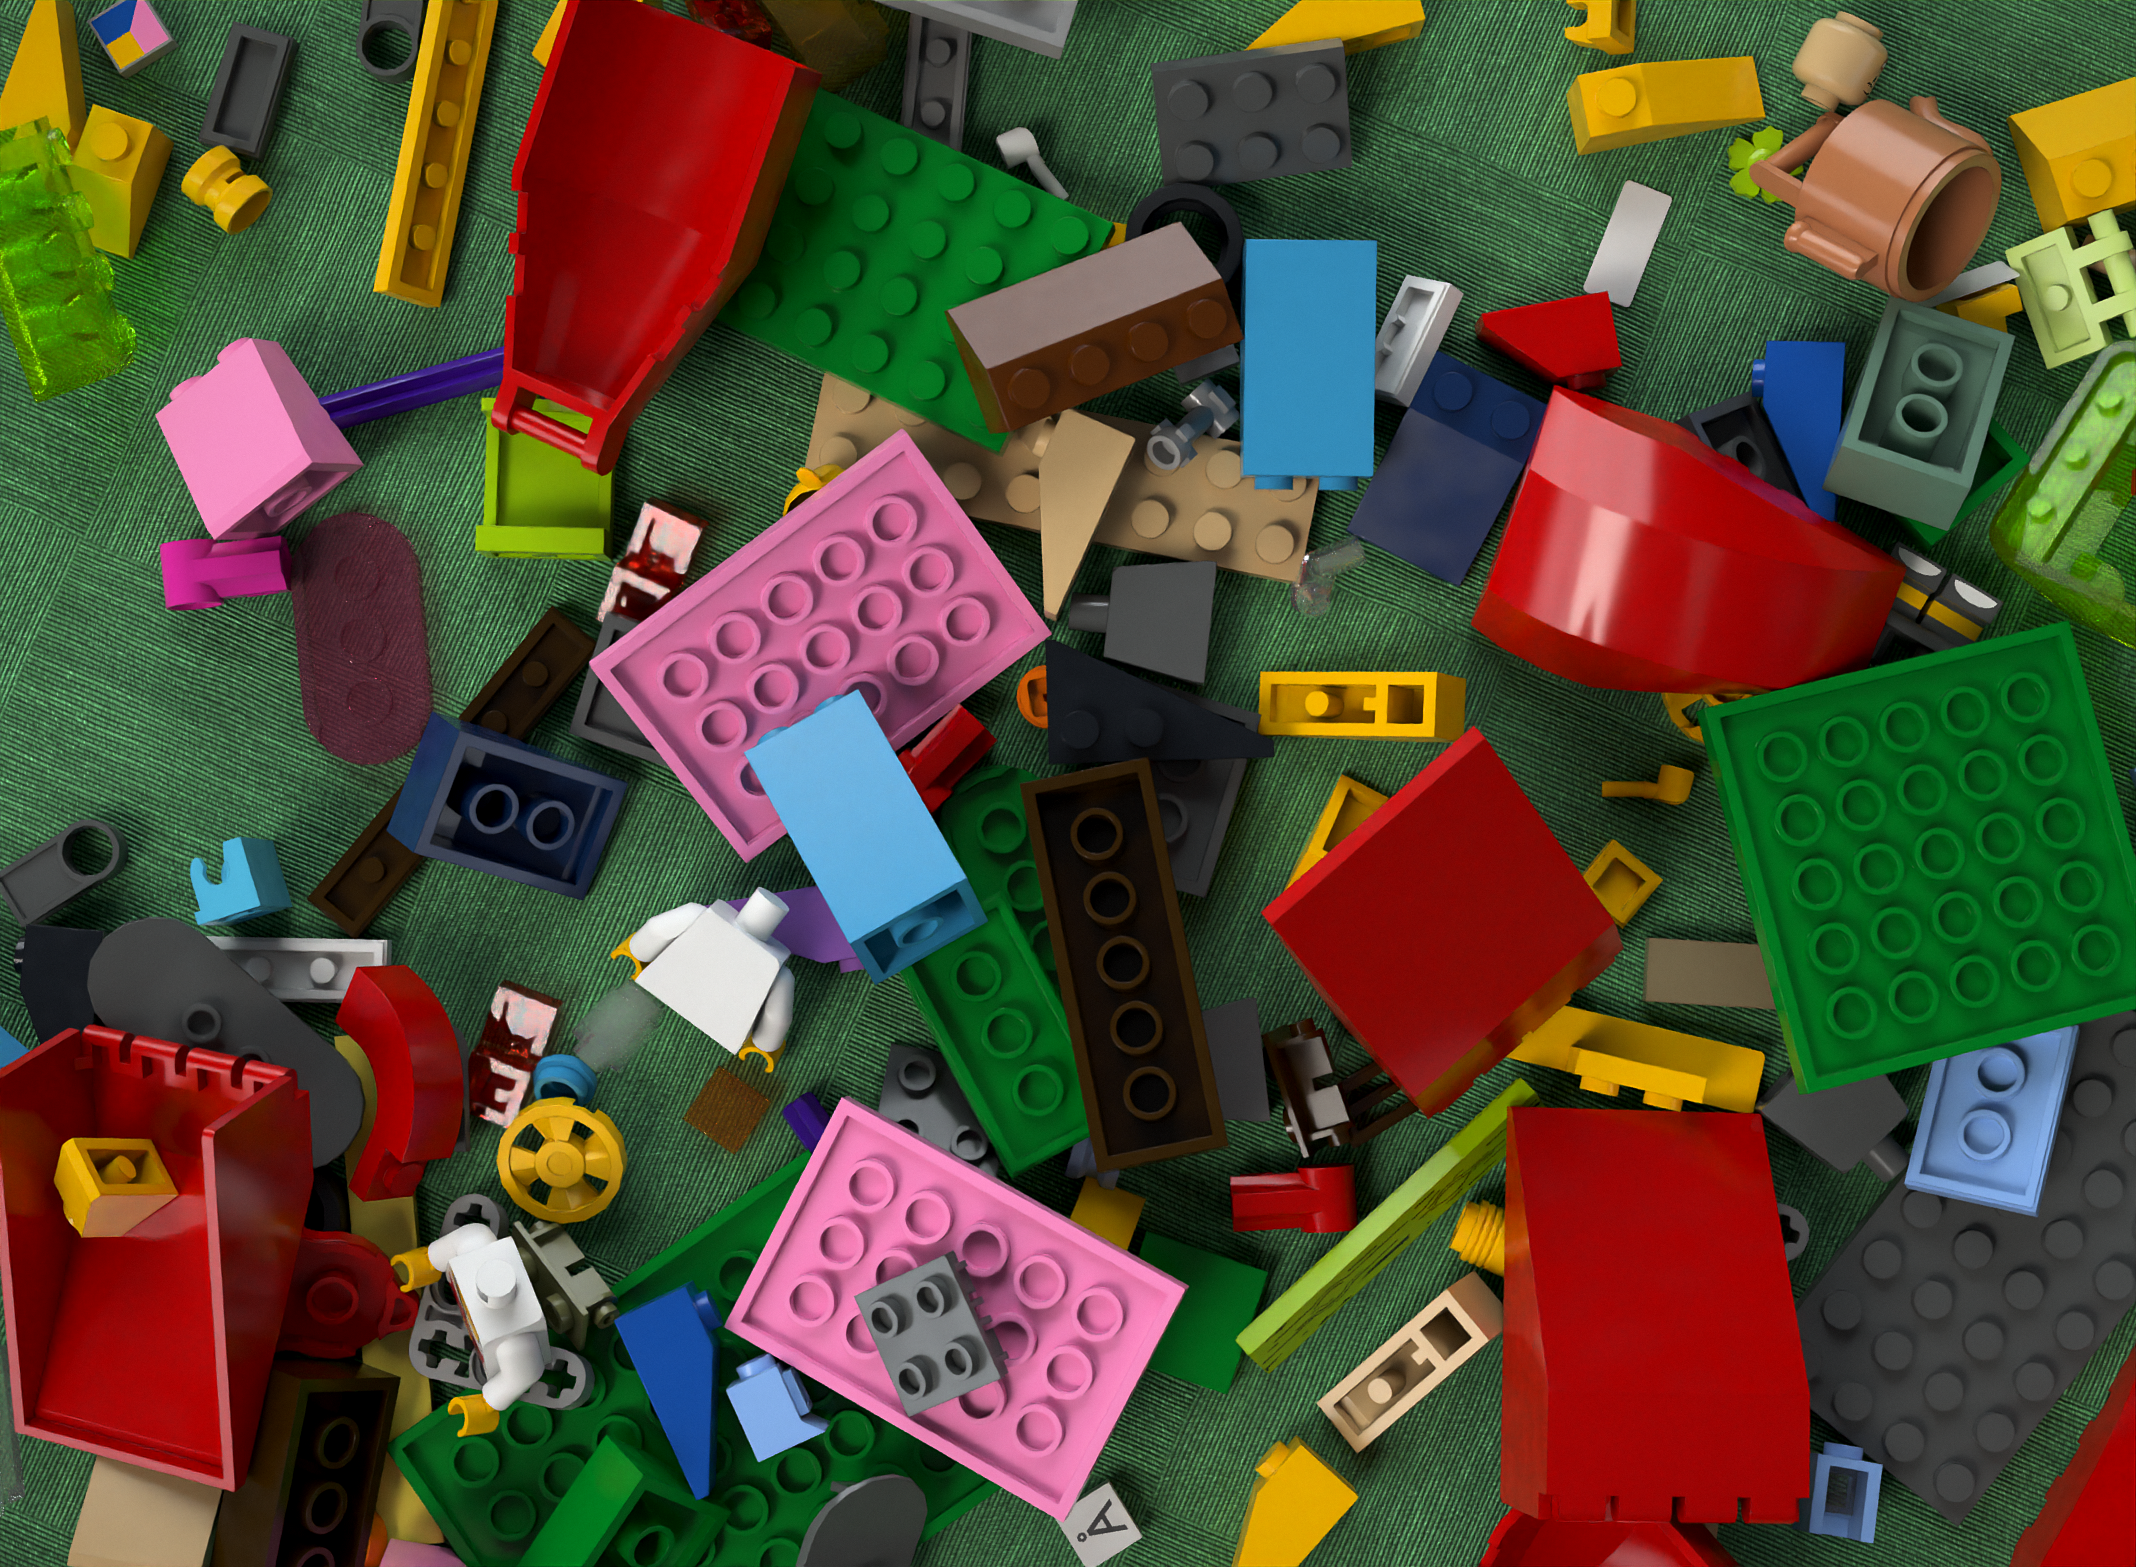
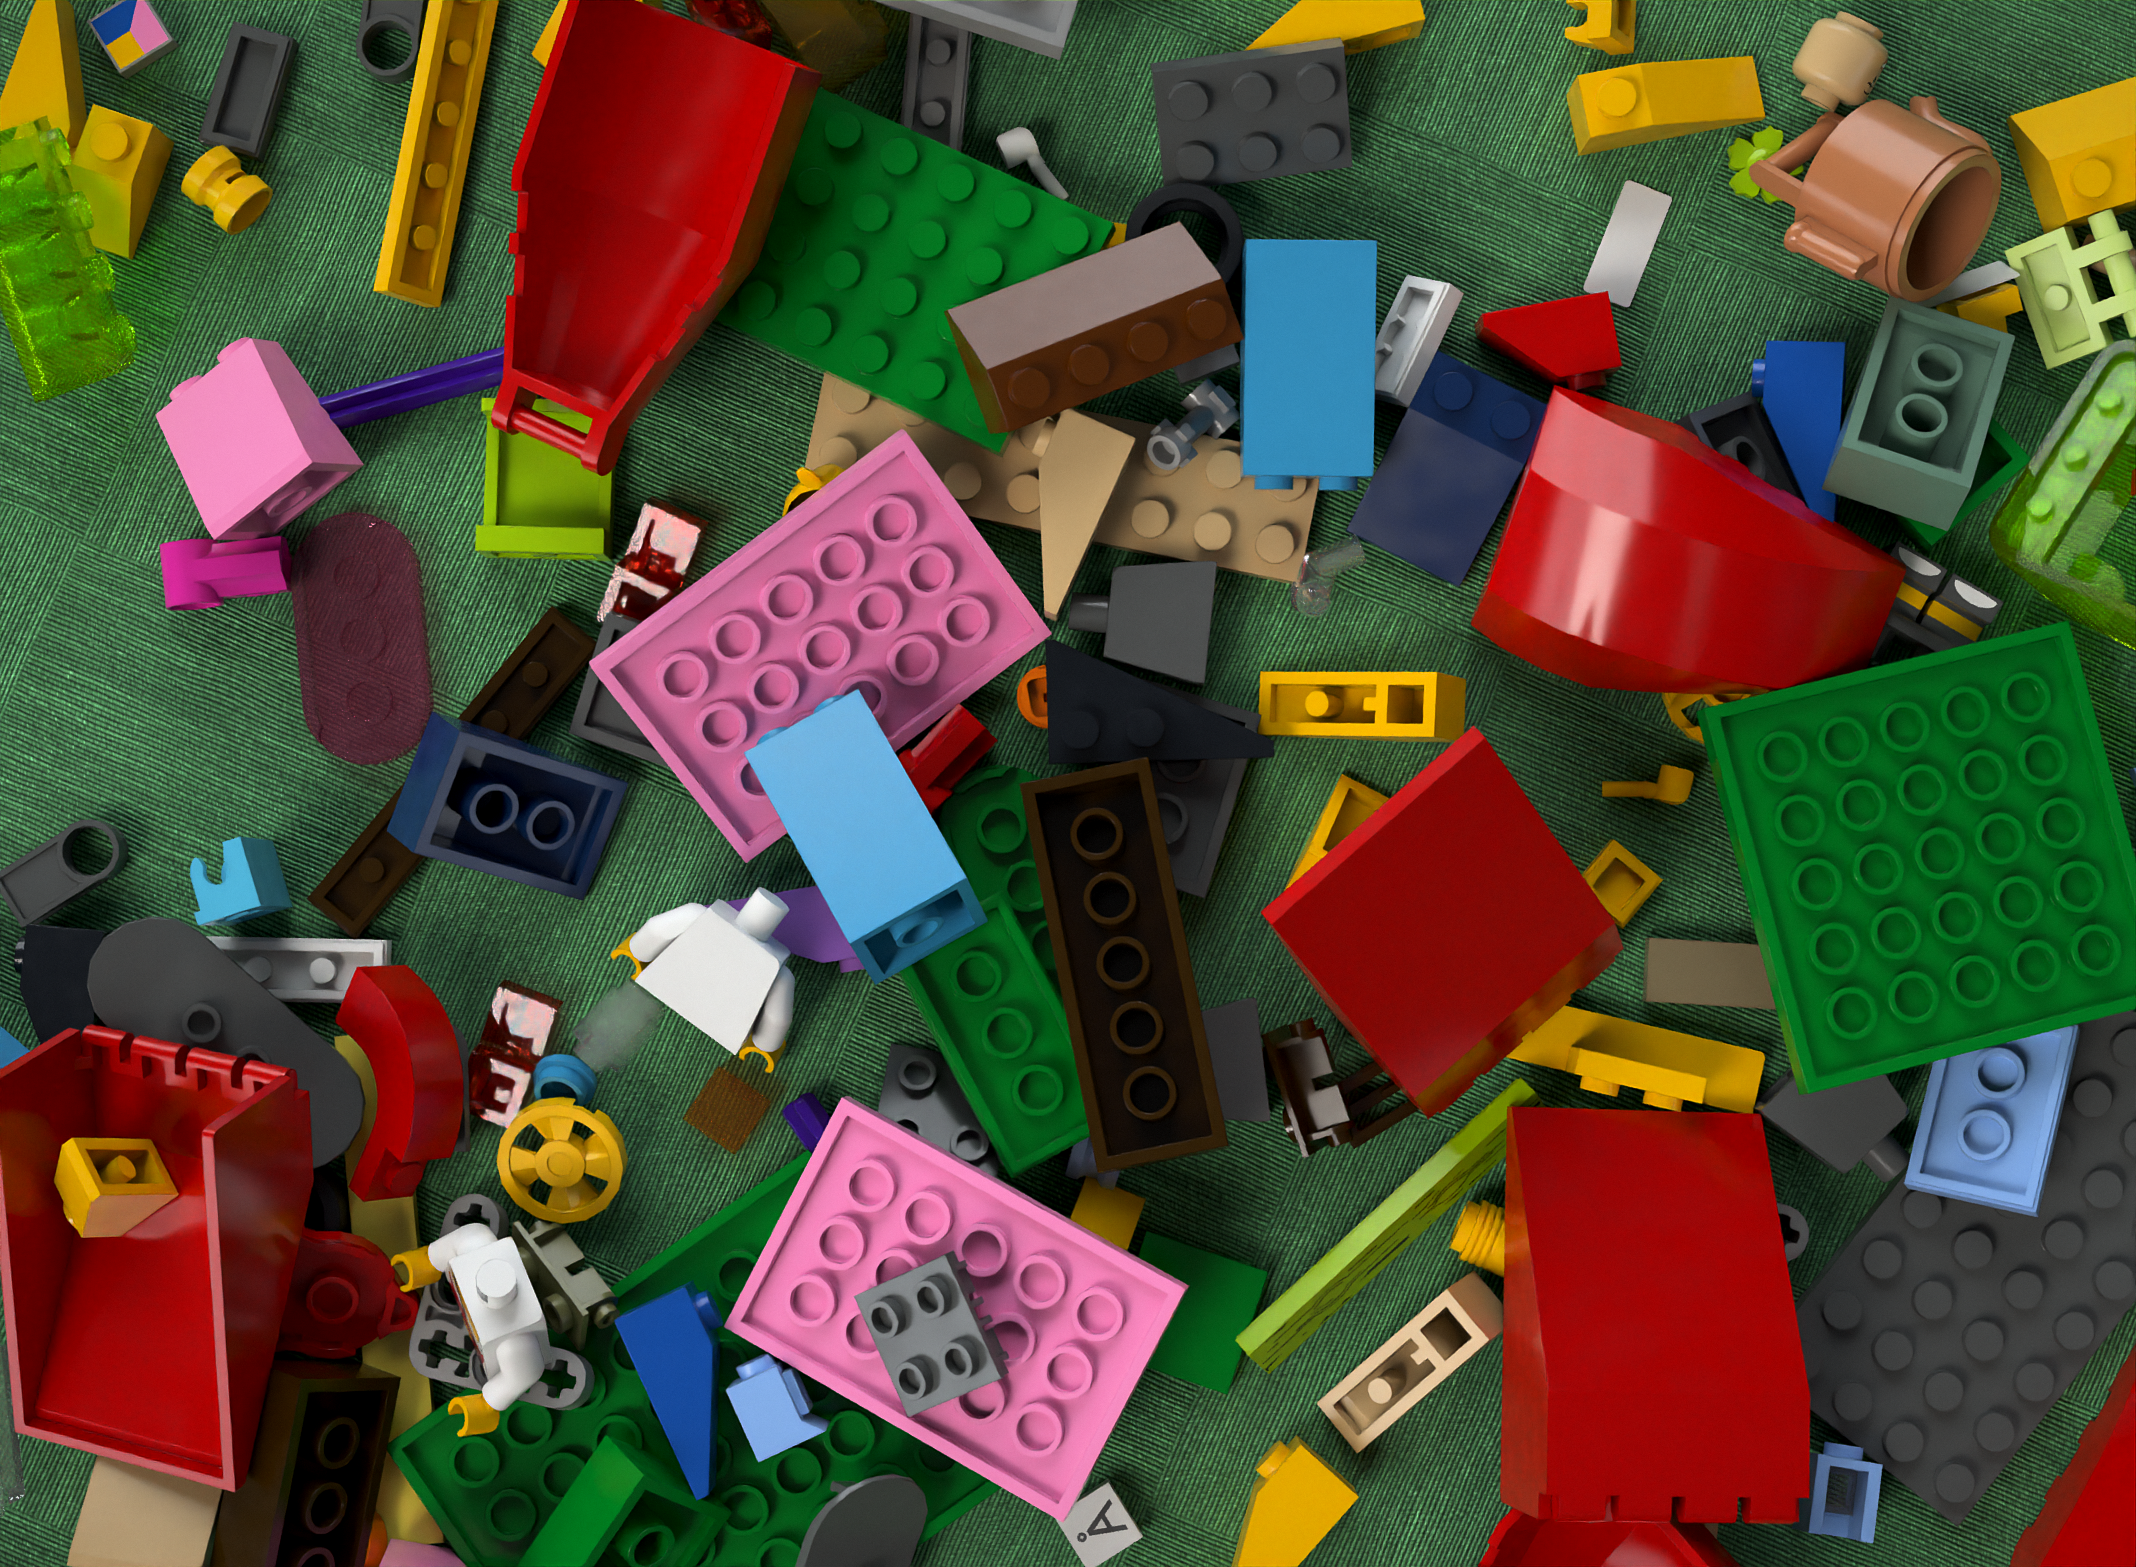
red piece [1229,1163,1358,1233] -> none

